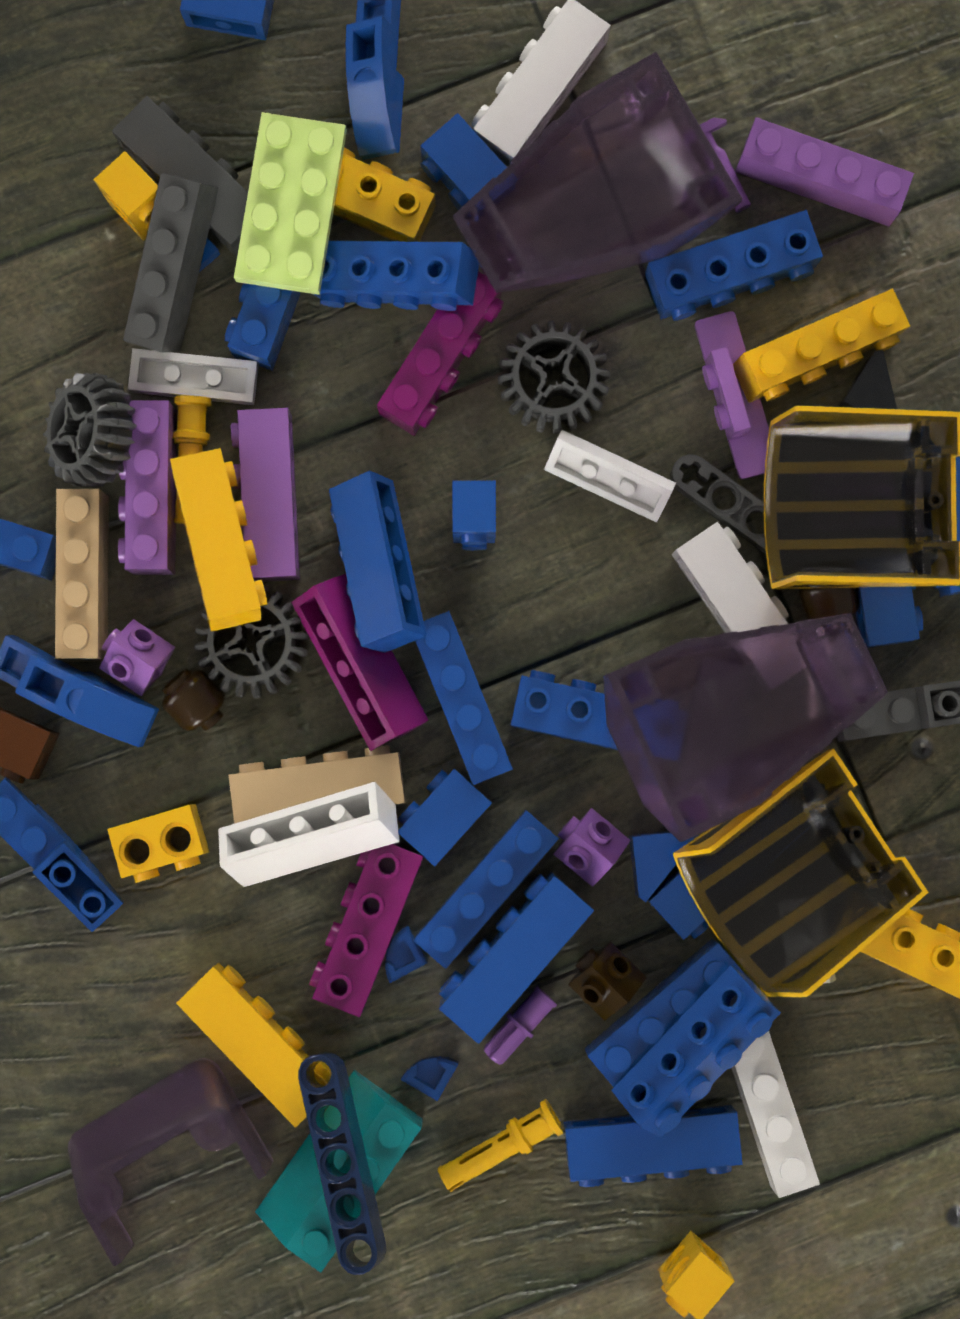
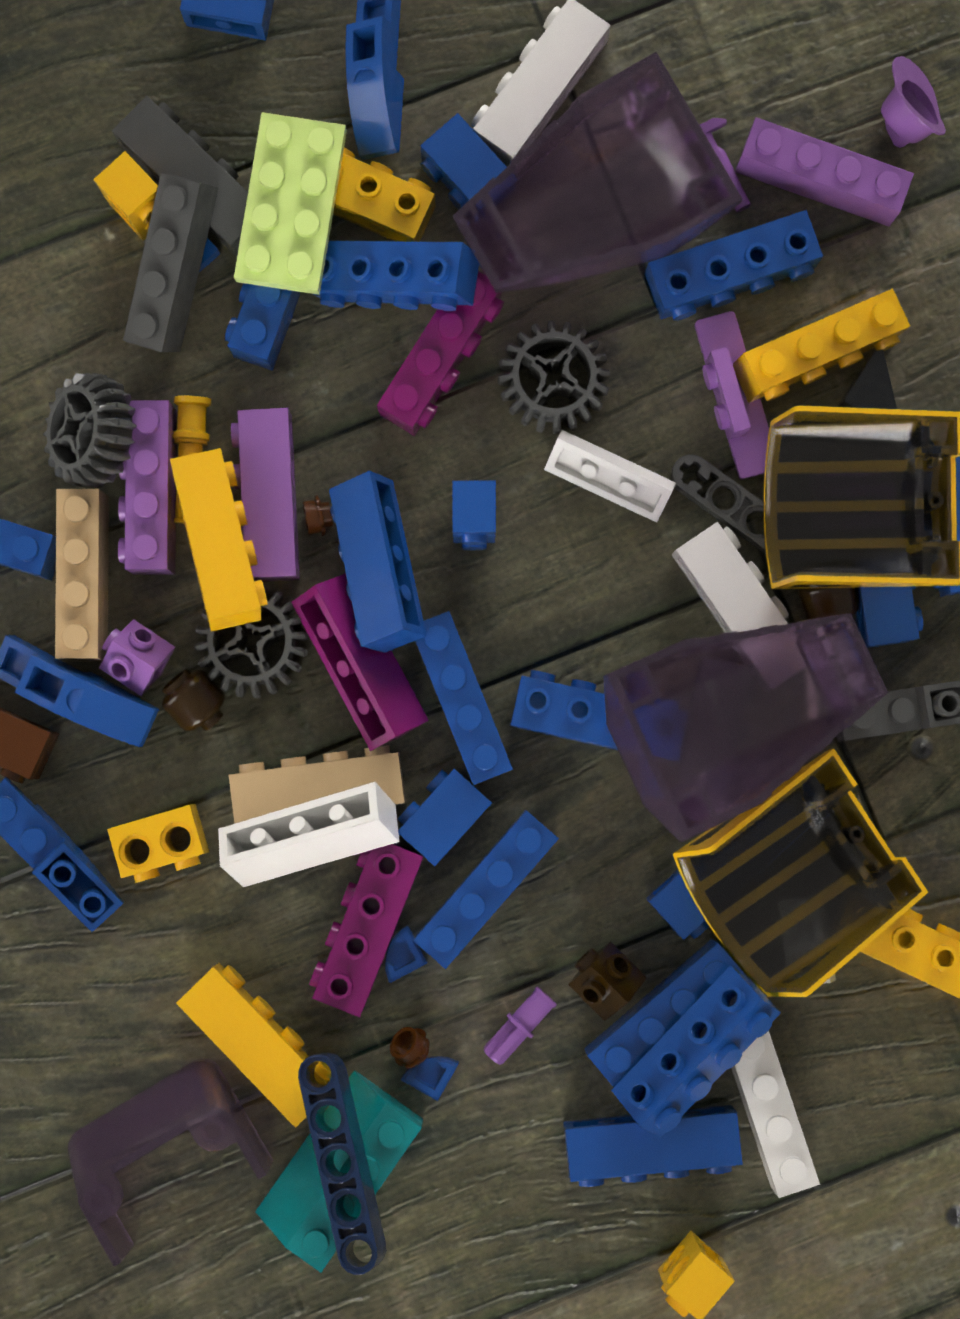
white plate [128,348,259,405] -> none
yellow pin [437,1099,565,1192] -> none
blue brick [439,872,594,1044] -> none
medium lavender brick [553,808,631,887] -> none
blue slope [629,829,699,903] -> none
none -> reddish brown plate [303,495,333,536]
none -> reddish brown plate [390,1027,430,1069]
none -> medium lavender piece [881,56,946,148]

